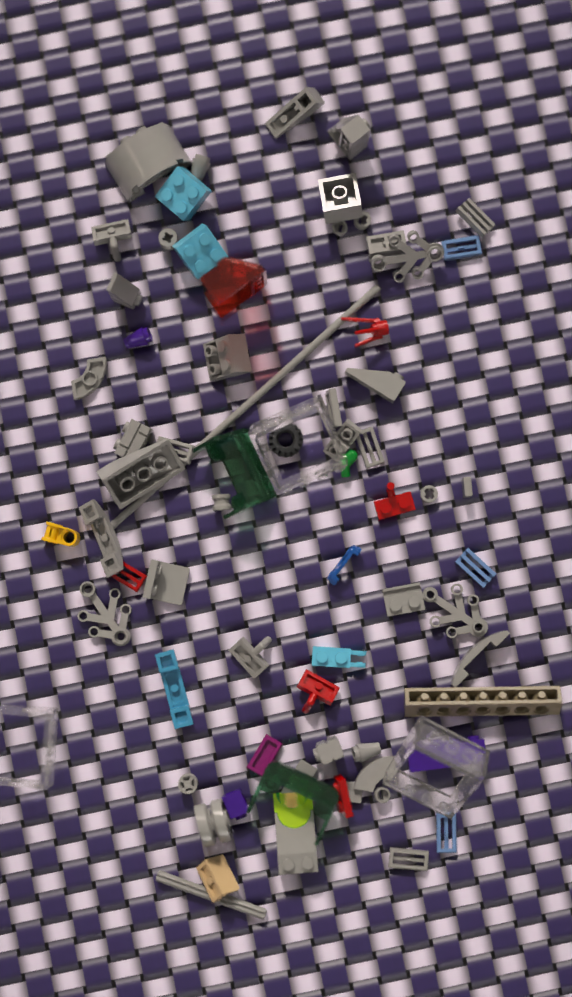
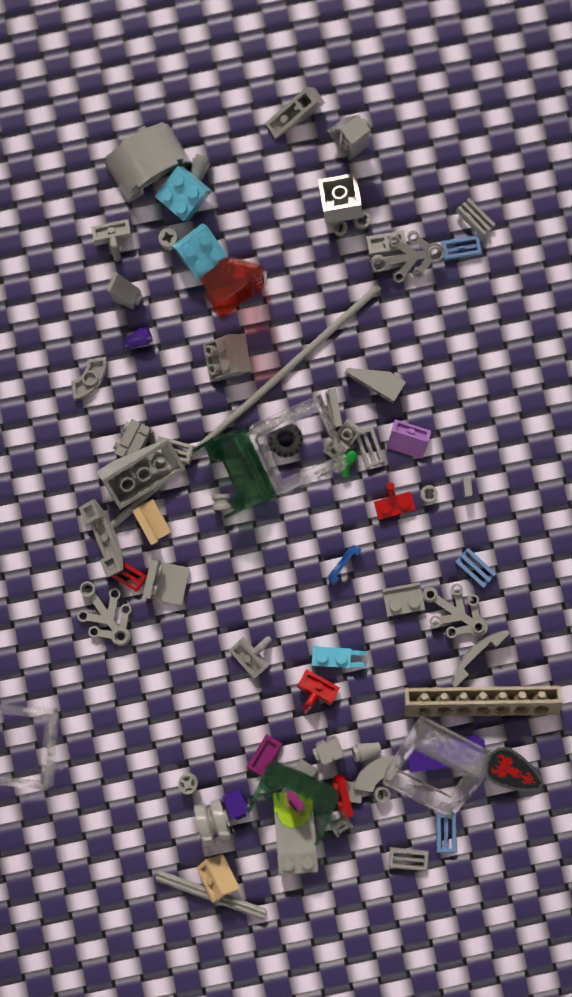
yellow piece [41,521,80,547] -> none
dark azure slope [155,649,194,729] -> none
red plant [341,317,389,347] -> none
none -> tan panel [133,499,171,545]
none -> magenta tile [287,791,306,815]
none -> light grey bush [328,814,353,838]
none -> medium lavender panel [386,420,431,459]
none -> shield [483,746,543,792]

